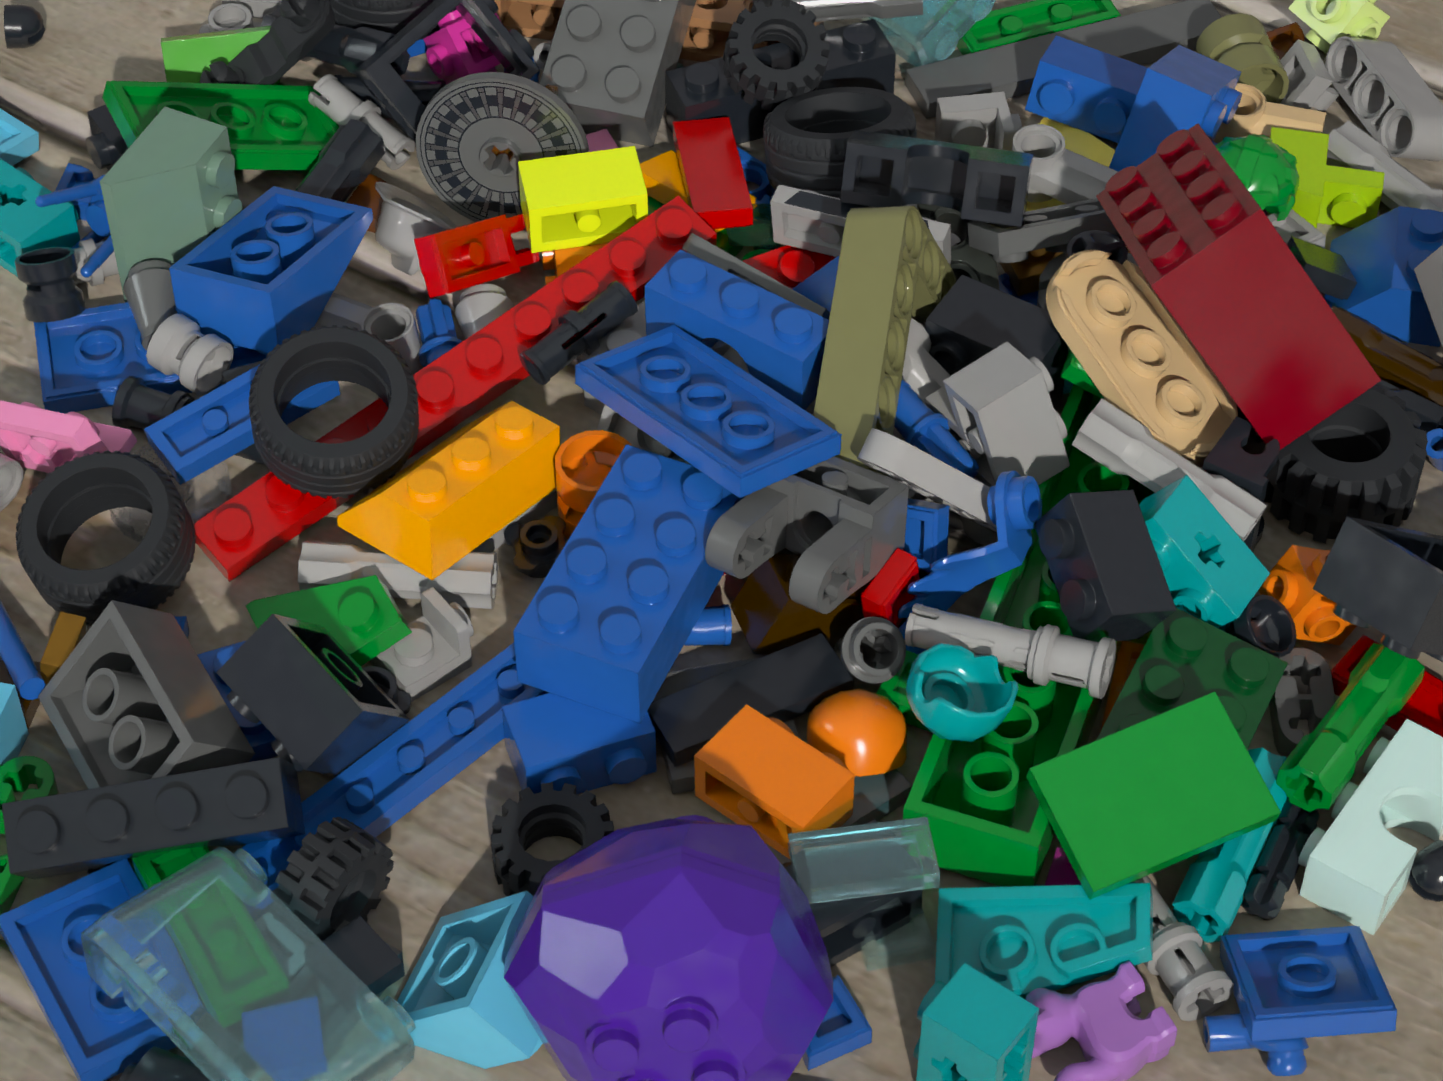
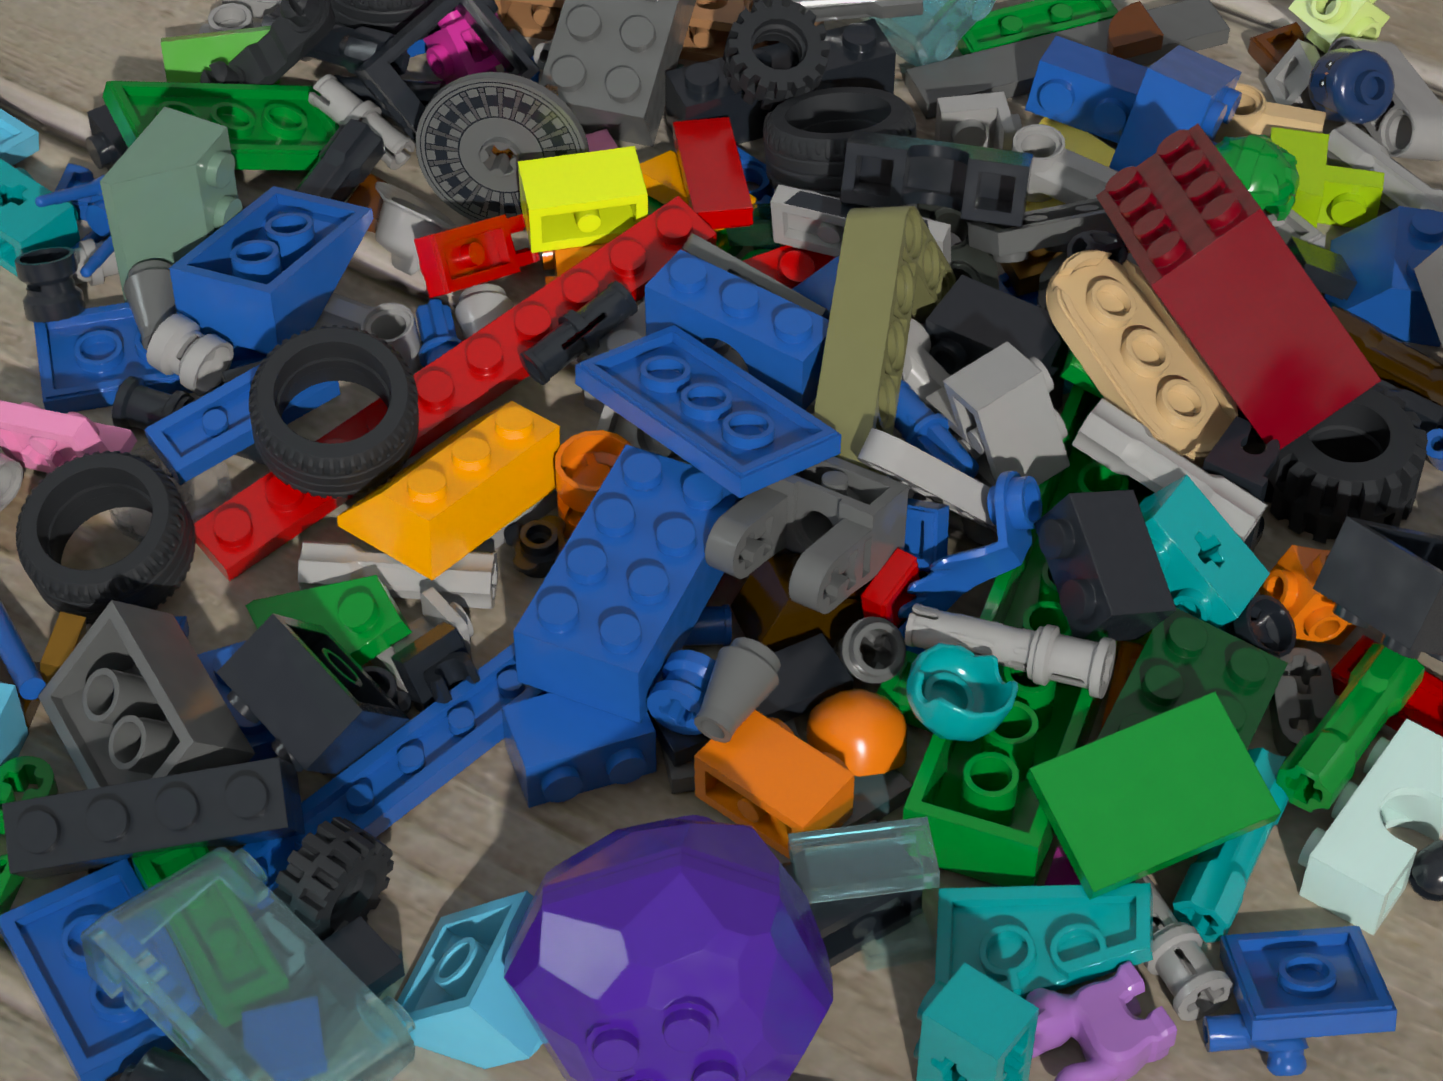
black hinge [4,4,45,49] -> none
black tyre [491,782,614,896] -> none
blue tile [802,975,872,1071] -> none
olive wheel [1195,13,1289,104] -> none
black axle [1242,801,1320,920] -> none
none -> black tile [391,621,480,712]
none -> blue wheel [647,650,716,735]
none -> dark grey cone [694,637,781,743]
none -> reddish brown tile [1107,1,1164,59]
none -> dark blue head [1308,48,1395,124]

